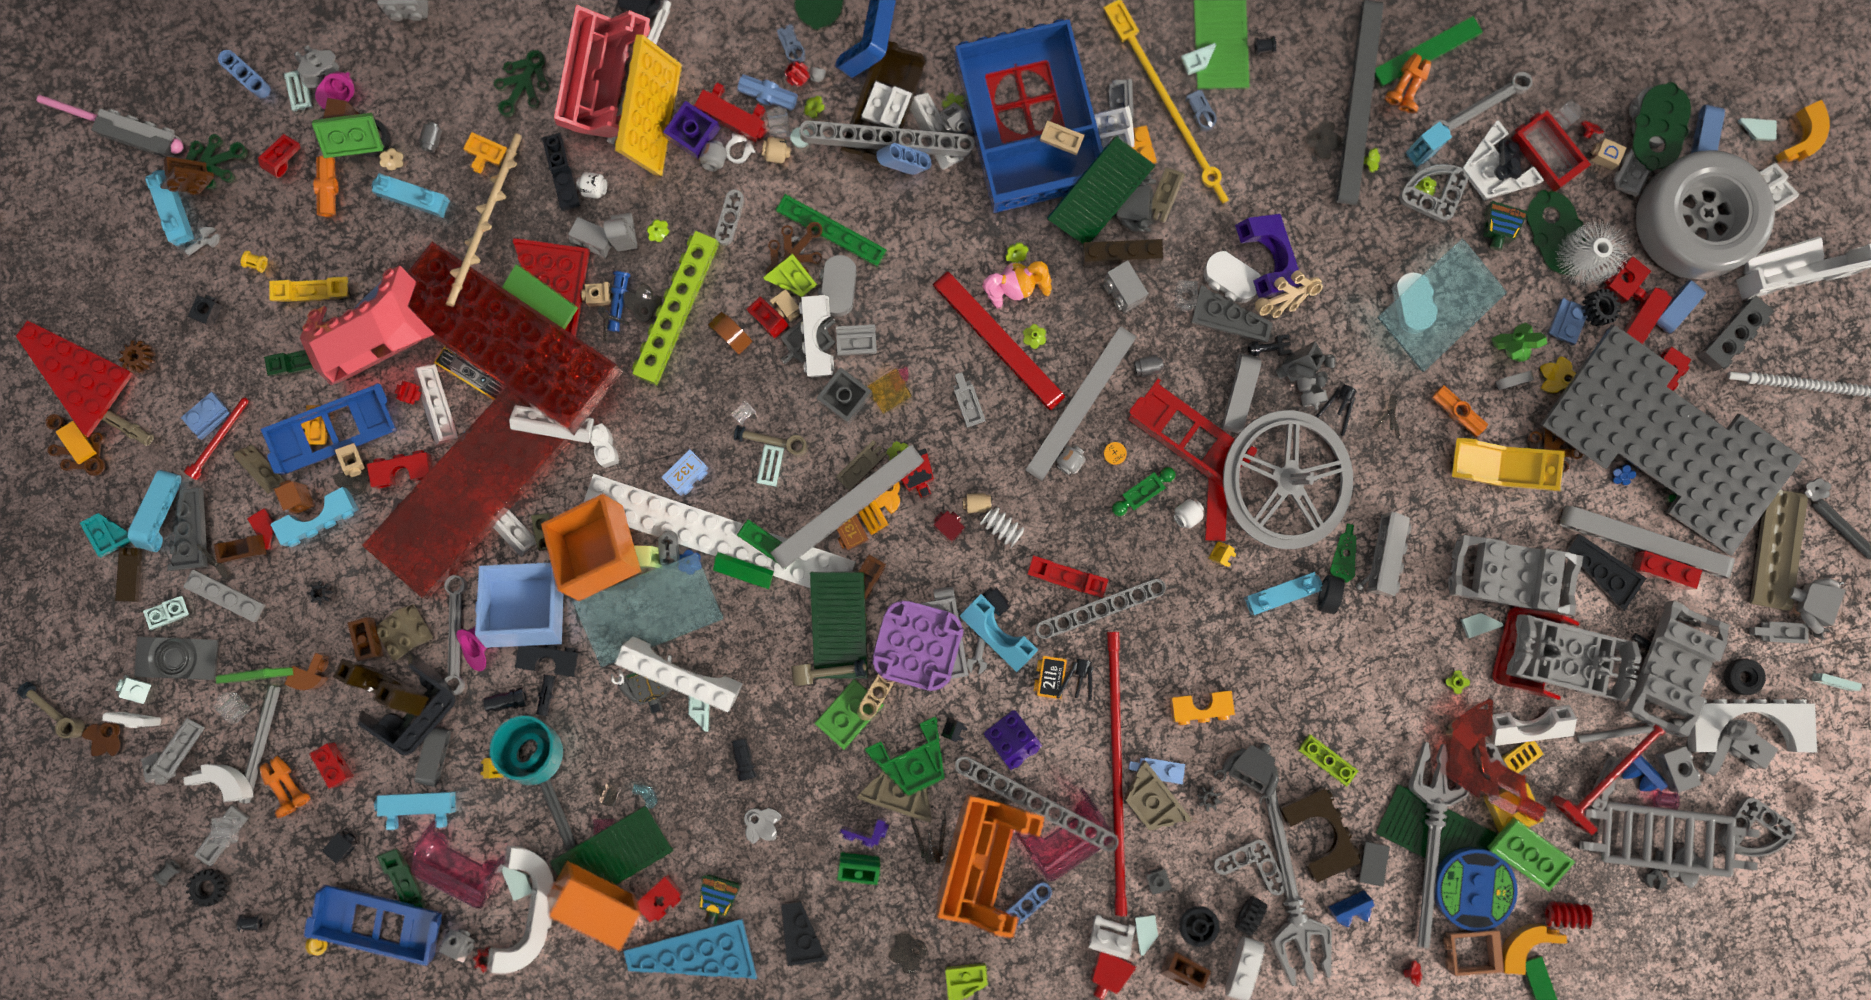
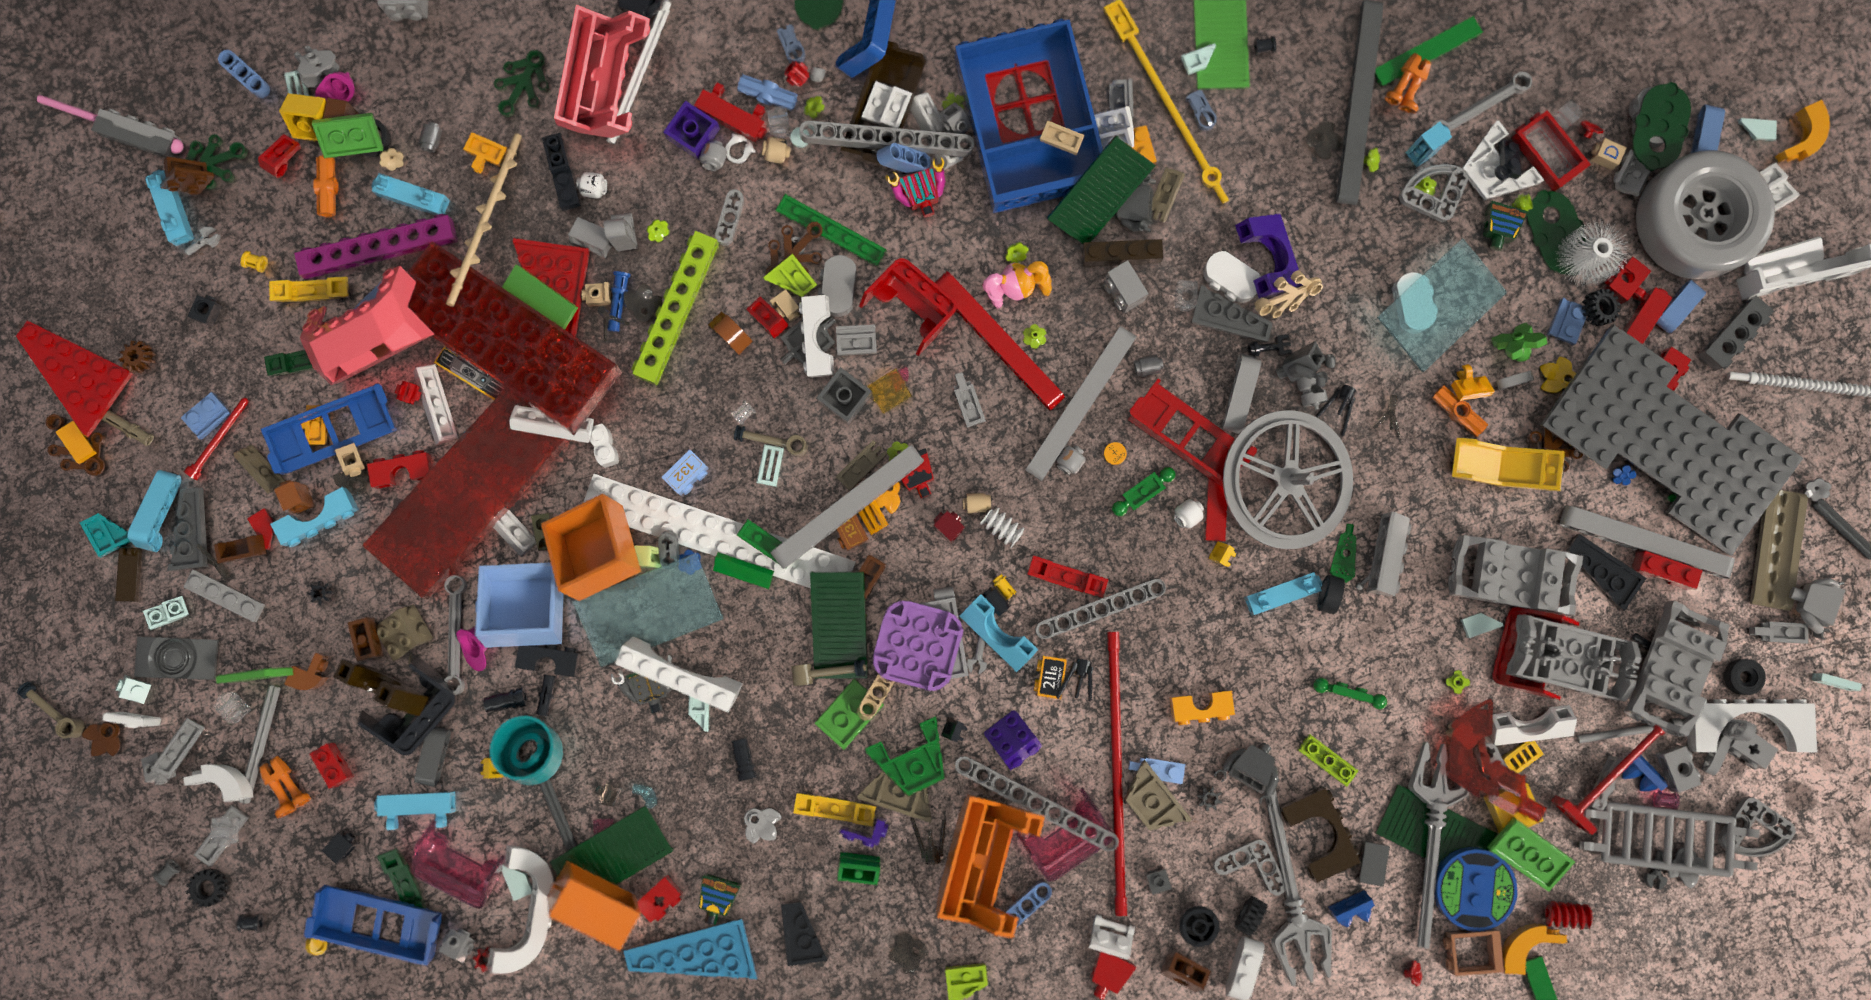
yellow plate [615,35,682,176] -> none
light aqua tile [1134,914,1158,956] -> none
none -> yellow brick [279,93,326,141]
none -> magenta brick [294,214,458,280]
none -> yellow slope [793,793,876,827]
none -> red windscreen [859,258,957,356]
none -> torso [885,157,945,218]
none -> yellow pin [993,574,1017,600]
none -> green plate [1313,677,1387,710]
none -> light orange plate [1451,364,1495,401]
none -> lime plate [1511,194,1533,211]

